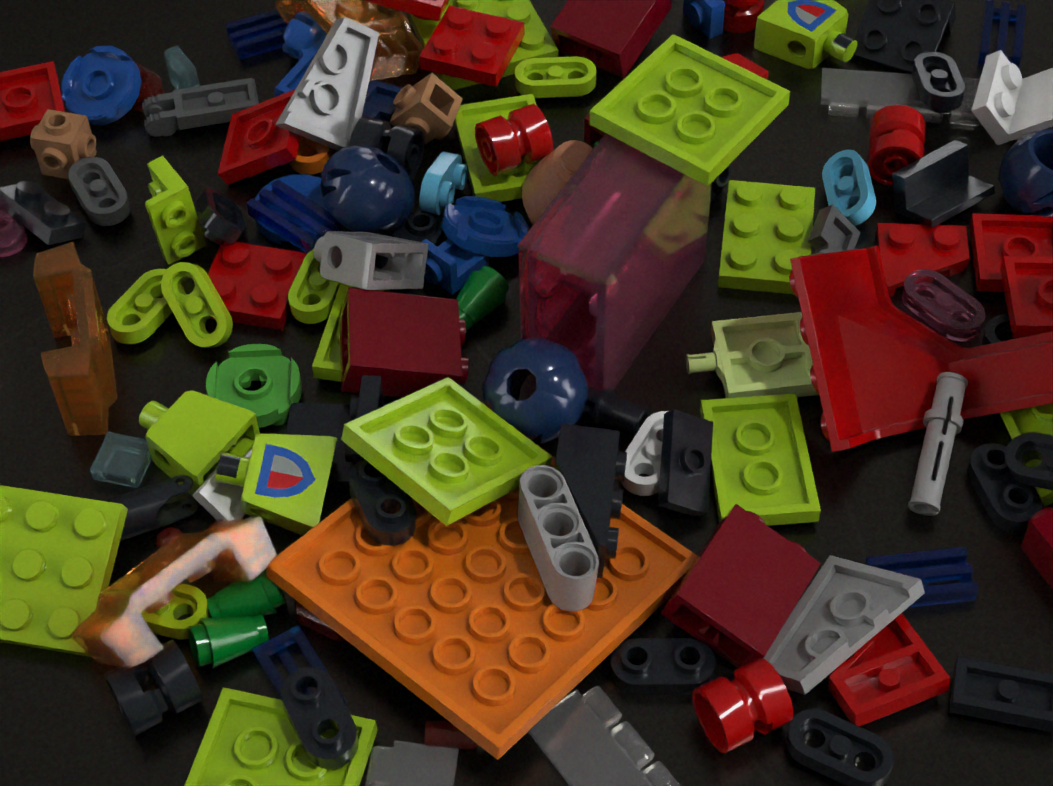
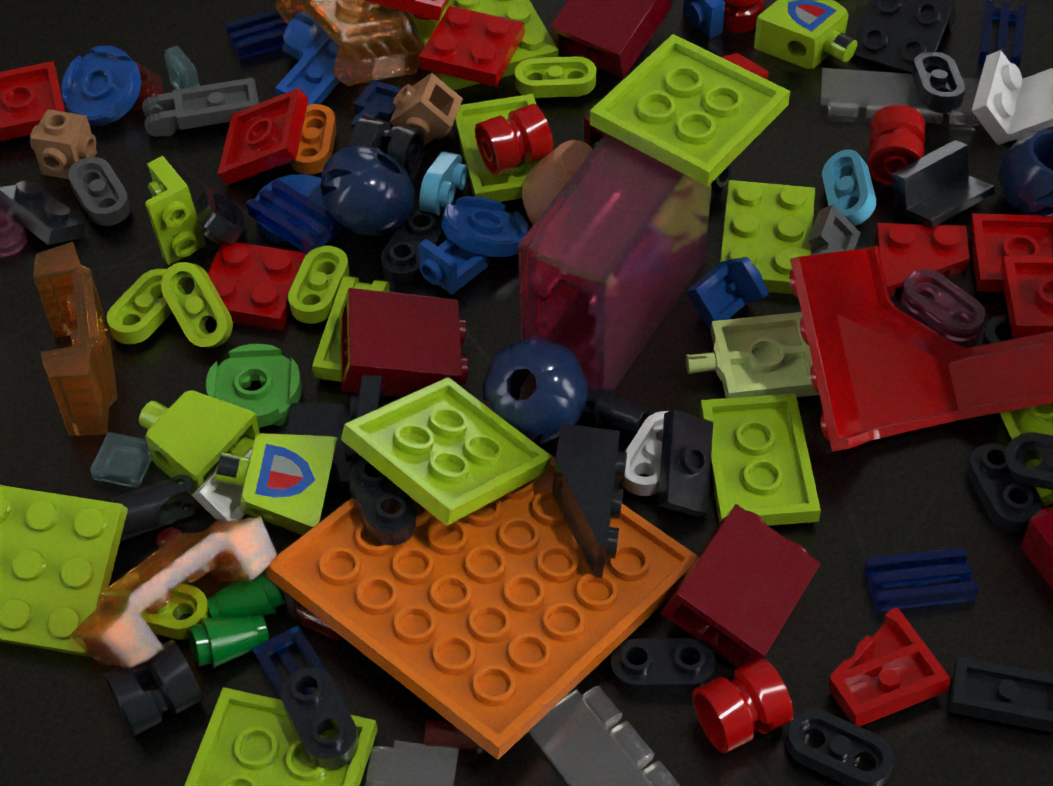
light grey wing [275,17,379,151] -> none
light grey torso [314,231,429,290] -> none
green cone [456,266,510,332] -> none
light grey beam [517,465,599,611] -> none
light grey wing [763,555,925,695] -> none
light grey pin [908,372,968,516] -> none
none -> blue bracket [686,257,769,329]

